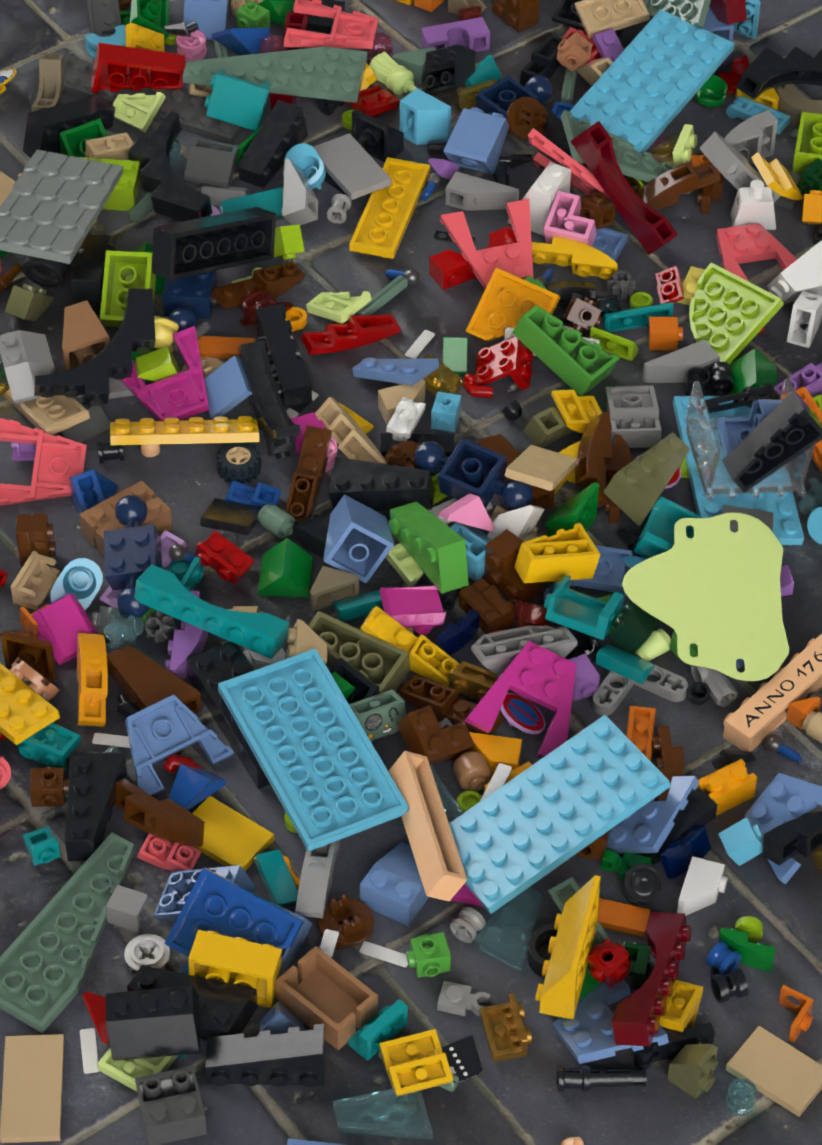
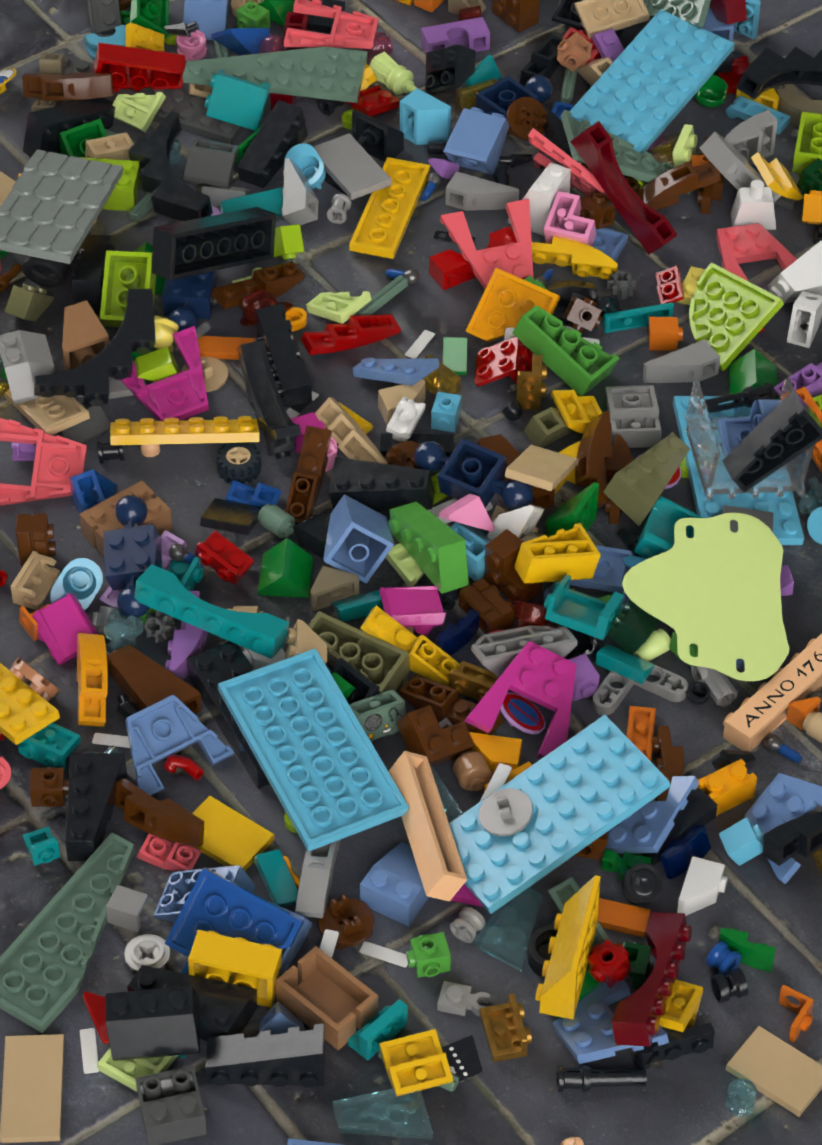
reddish brown slope [1,629,57,681] -> none
blue slope [169,764,227,810] -> none
medium blue tile [204,355,252,419] -> none
sand green slope [393,47,436,83] -> none
lime tile [457,791,482,815] -> none
red arm [462,374,494,399] -> none
lime slope [590,327,639,361] -> none
lime tile [629,292,653,310] -> none
olive slope [667,1044,718,1099] -> none
black wheel [685,367,710,396] -> none
black wheel [708,362,734,395] -> none
lime tile [735,916,764,943] -> none
none -> reddish brown slope [22,72,114,101]
none -> light grey piece [479,788,533,837]
none -> pearl gold bracket [516,355,547,410]

